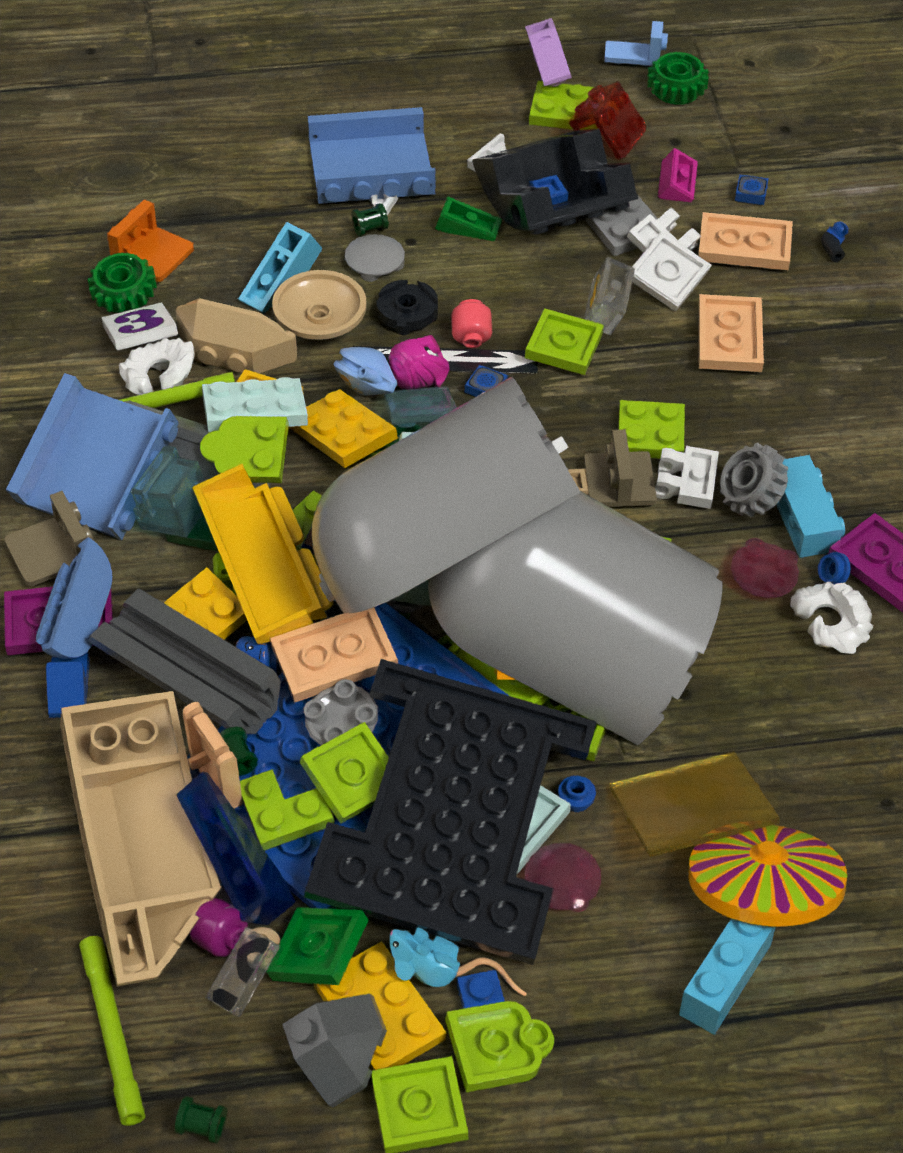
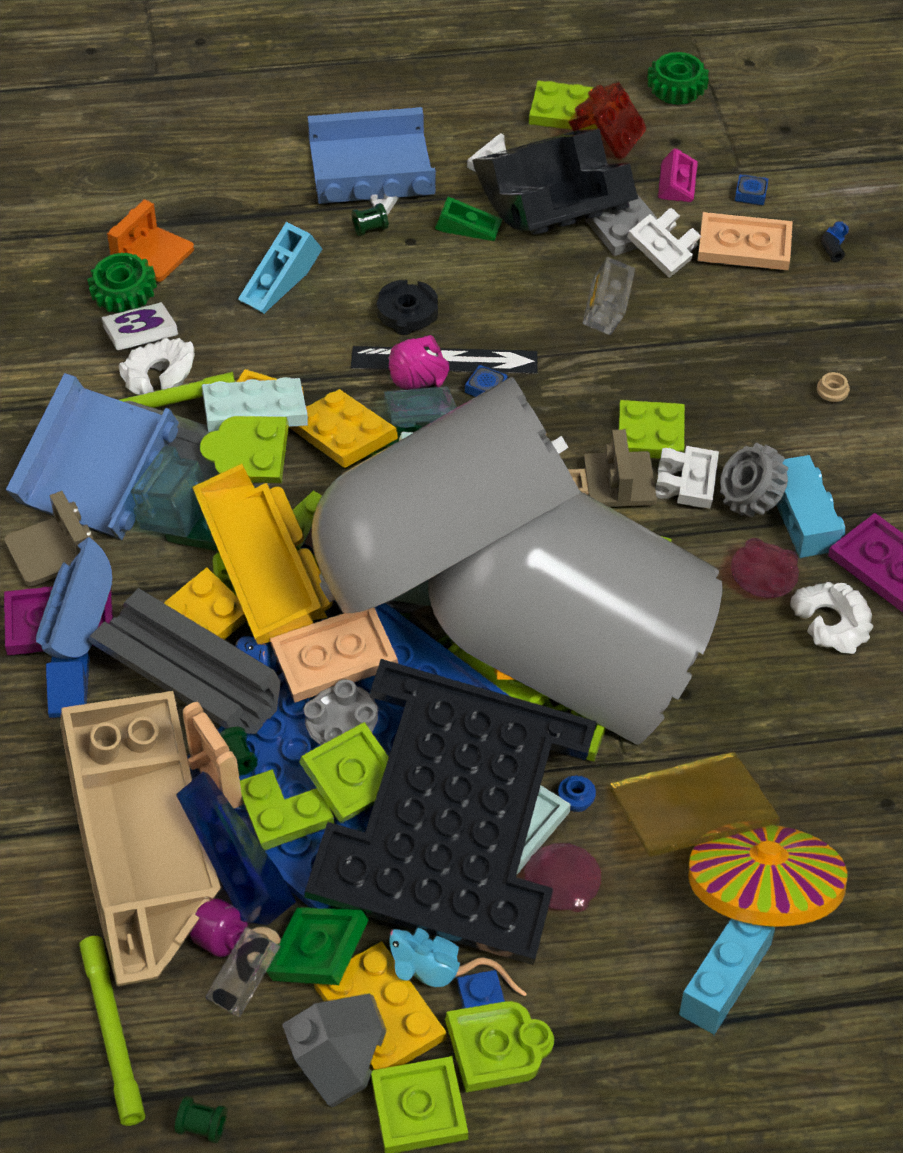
tan wedge [176,298,297,374] -> none
tan dish [272,270,366,340] -> none
light blue hat [333,347,397,396] -> none
light grey dish [345,234,405,282] -> none
coral head [451,299,493,348] -> none
lavender slope [525,18,571,87] -> none
lime plate [525,308,604,375] -> none
blue tile [529,175,568,205] -> none
light blue bracket [604,21,668,66] -> none
white tile [626,231,711,312] -> none
light nougat plate [698,294,764,372] -> none
blue plate [818,552,851,585] -> none
none -> tan plate [817,372,850,402]

